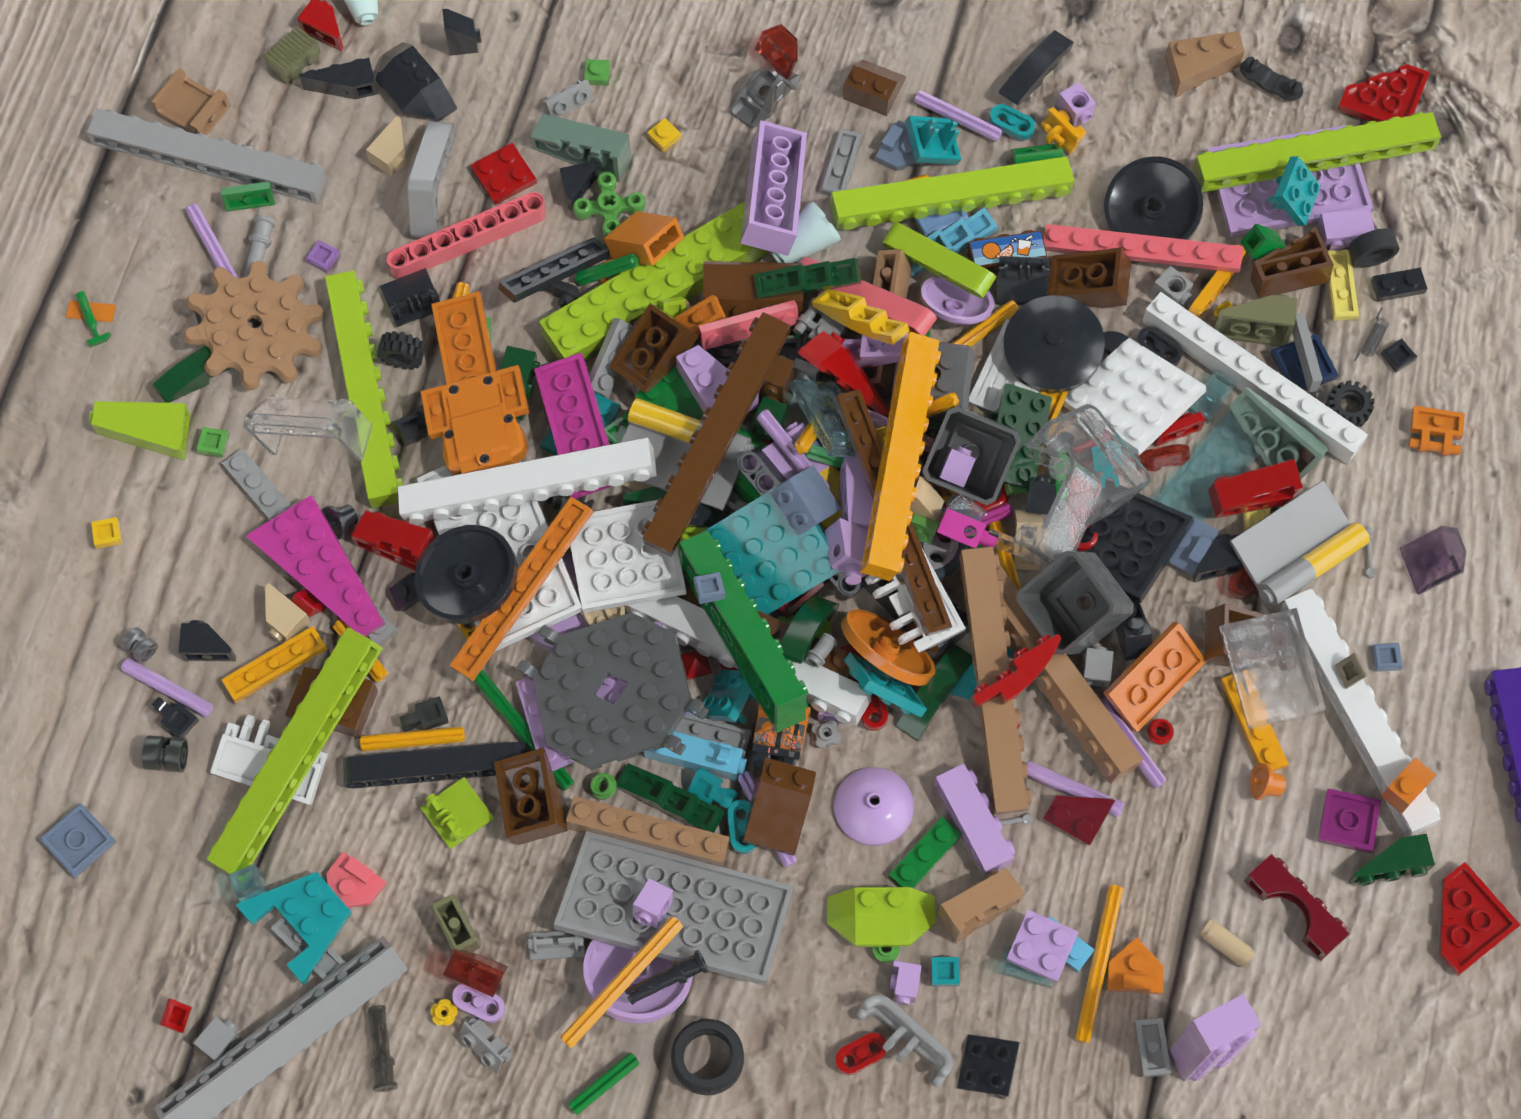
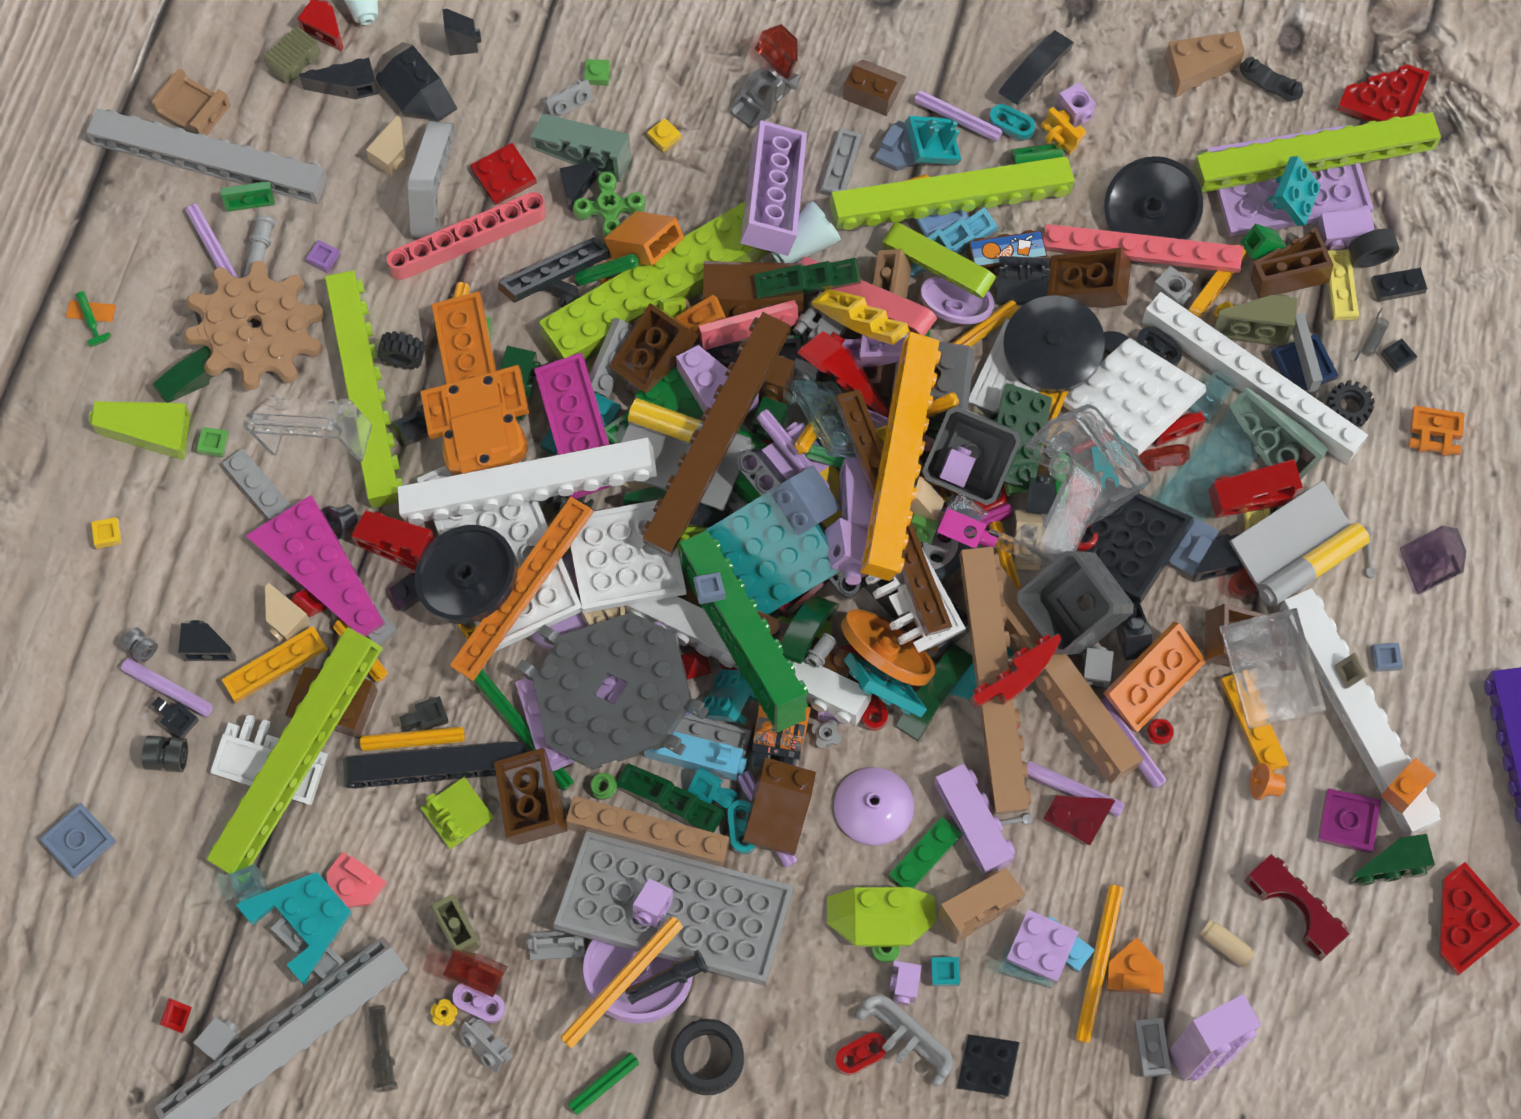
black hinge [380,268,440,327] -> none

